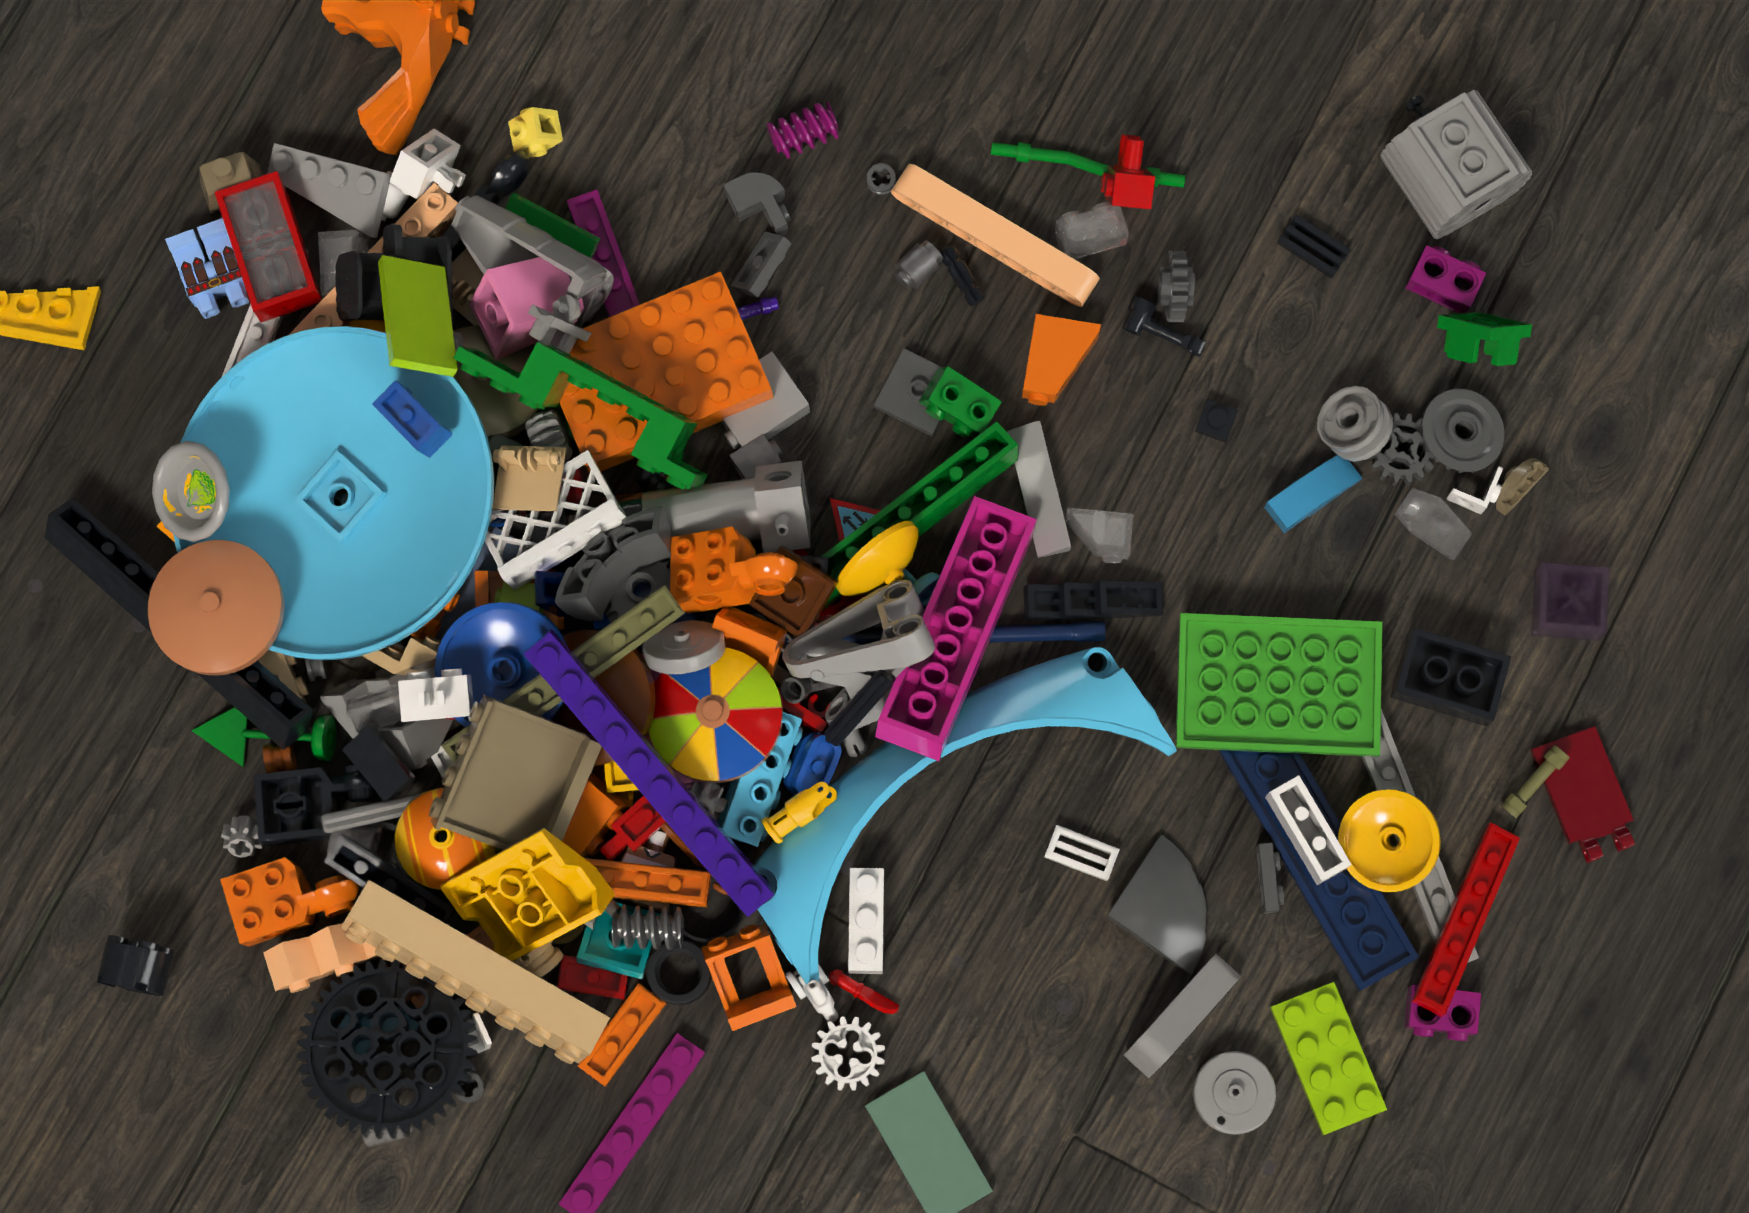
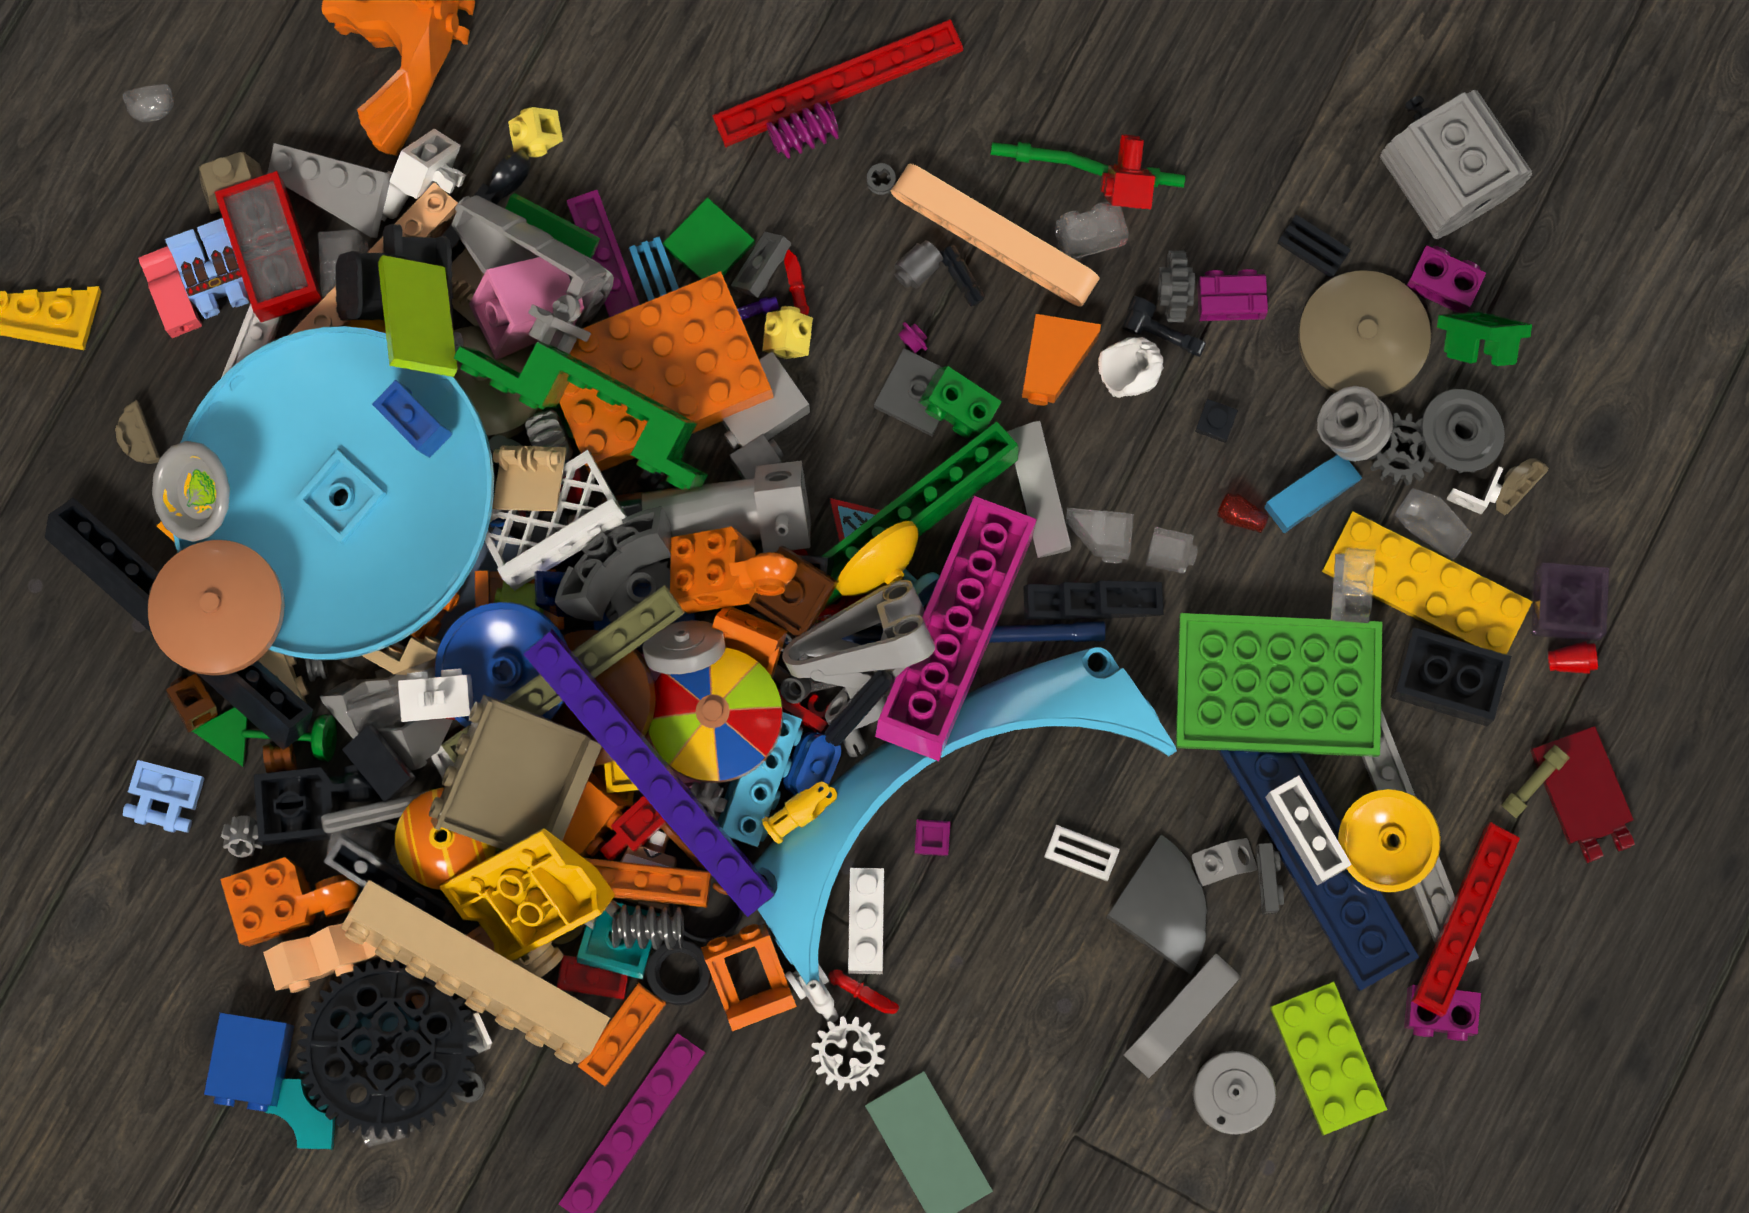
black brick [96,935,174,996] -> none
dark grey brick [723,172,791,236] -> none
none -> dark tan plate [115,400,161,464]
none -> clear hair [123,84,175,123]
none -> light blue plate [123,760,205,833]
none -> coral piece [138,246,202,338]
none -> reddish brown brick [166,673,218,733]
none -> blue brick [204,1013,294,1112]
none -> teal tile [265,1079,335,1150]
none -> dark azure tile [629,236,679,301]
none -> green tile [663,197,755,280]
none -> red tile [712,19,963,147]
none -> light yellow brick [762,306,813,359]
none -> red piece [784,250,809,316]
none -> magenta plate [897,322,928,353]
none -> magenta tile [915,819,950,856]
none -> white hair [1098,337,1164,398]
none -> clear brick [1146,527,1198,574]
none -> light grey bracket [1192,838,1257,886]
none -> magenta brick [1197,269,1268,321]
none -> clear red cone [1217,492,1269,533]
none -> dark tan dish [1298,270,1431,399]
none -> yellow plate [1322,511,1533,655]
none -> clear window [1331,548,1376,623]
none -> red cone [1548,641,1598,674]

